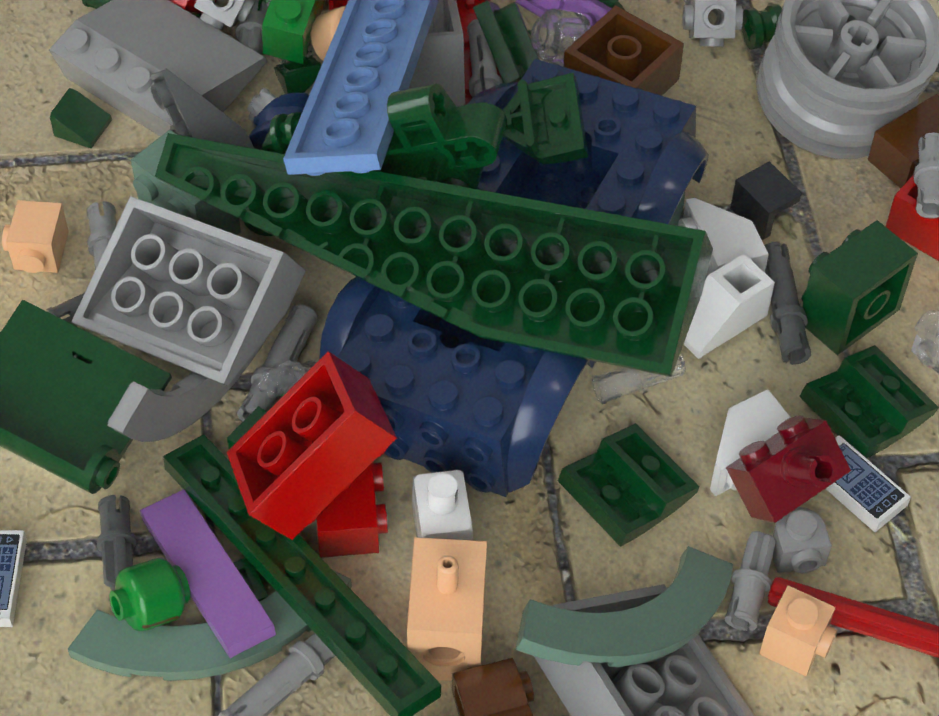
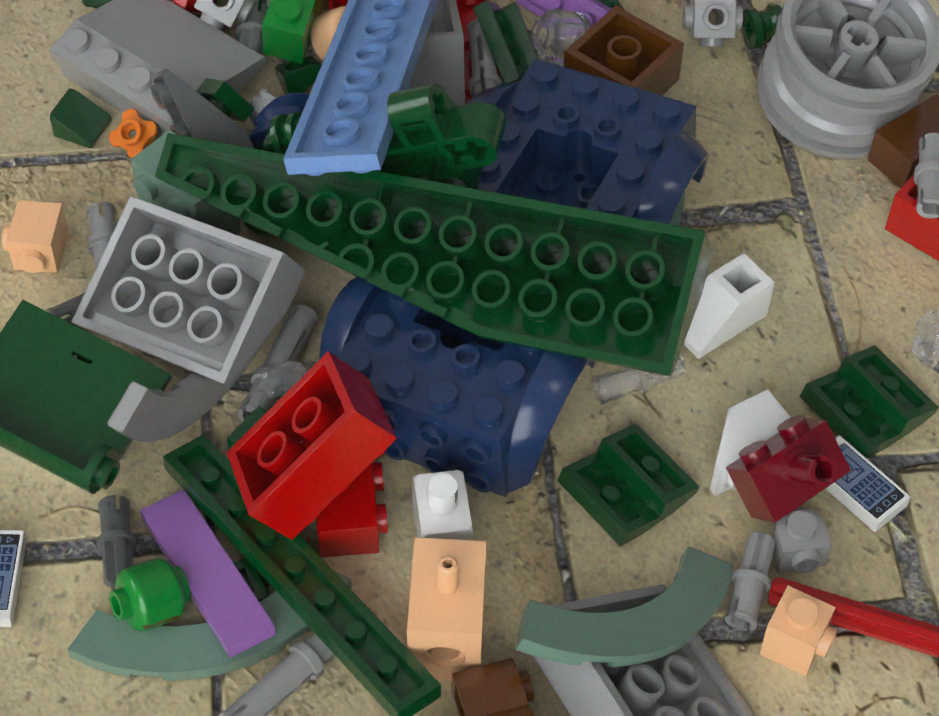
dark green slope [502,73,589,165] -> none
white slope [678,198,769,278] -> none
black panel [730,161,802,240] -> none
dark grey pin [764,242,811,365] -> none
dark green brick [801,220,918,356] -> none
none -> orange plate [109,109,158,158]
none -> dark green plate [196,78,255,122]

